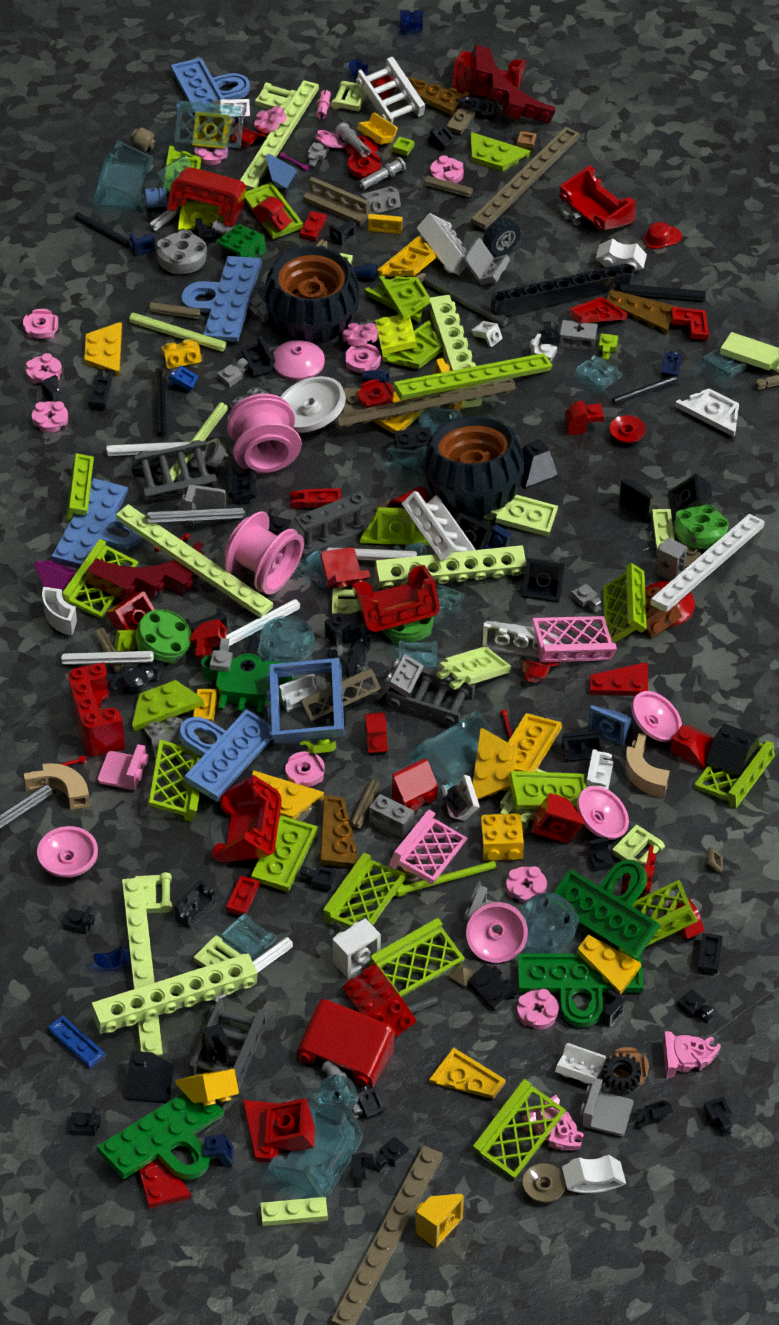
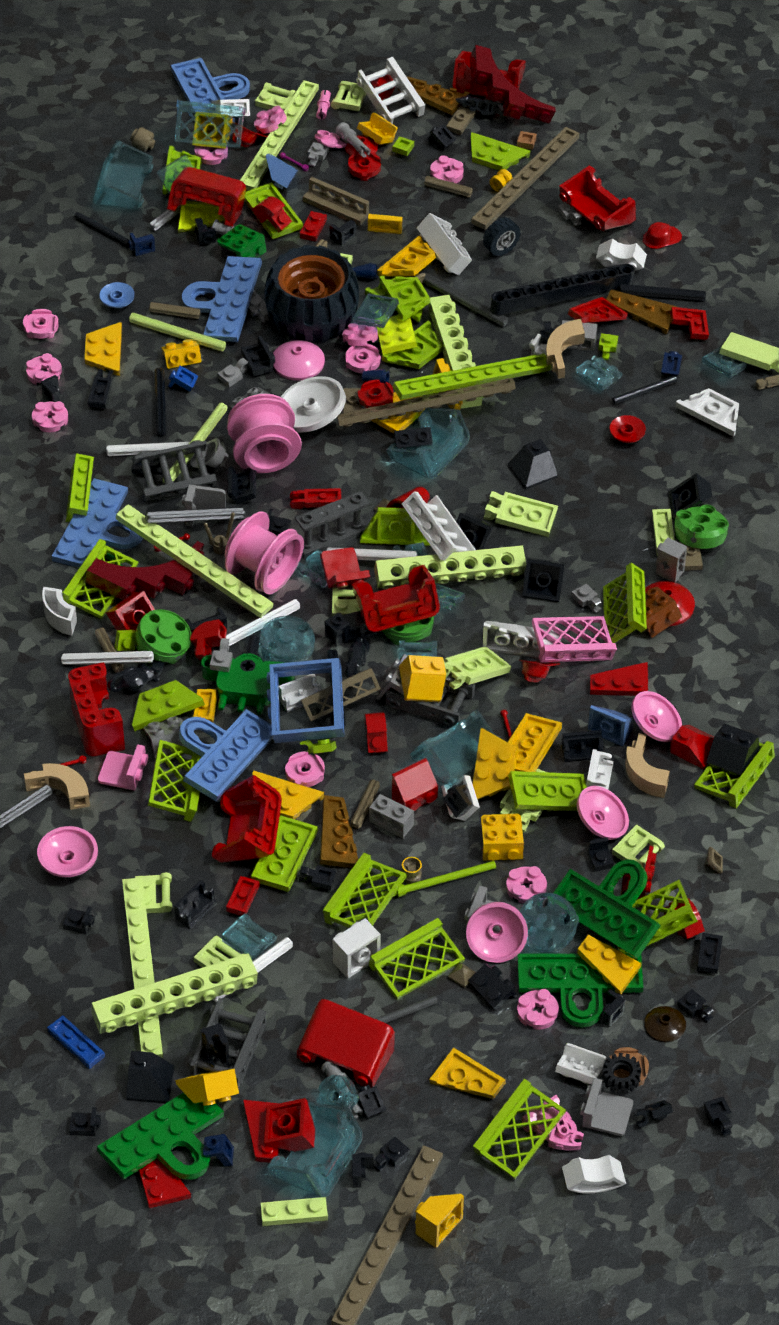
magenta slope [34,560,77,593] -> none
clear blue hair [94,946,130,971] -> none
medium blue piece [145,187,167,209] -> none
light grey piece [157,230,207,274] -> none
red bracket [342,963,416,1037] -> none
clear blue hair [348,59,368,77] -> none
light grey pin [358,157,406,191] -> none
light grey bracket [360,186,401,214] -> none
bright pink fence [389,810,468,885] -> none
clear blue wheel [400,10,423,31] -> none
black wheel [424,415,524,515] -> none
light grey bracket [464,238,510,285] -> none
white bracket [471,321,502,347] -> none
dark blue bracket [484,524,512,549] -> none
dark tan dish [523,1163,566,1203] -> none
red slope [532,793,584,844] -> none
red brick [564,401,604,435] -> none
black slope [619,478,653,523] -> none
white plate [650,514,765,612] -> none
bright pink piece [662,1031,721,1078] -> none
none -> medium blue dish [100,282,134,308]
none -> dark tan plant [204,512,235,555]
none -> clear light blue plate [352,294,399,328]
none -> yellow slope [399,655,446,702]
none -> yellow wheel [489,169,513,192]
none -> tan arch [546,319,585,379]
none -> dark brown dish [644,1006,686,1043]

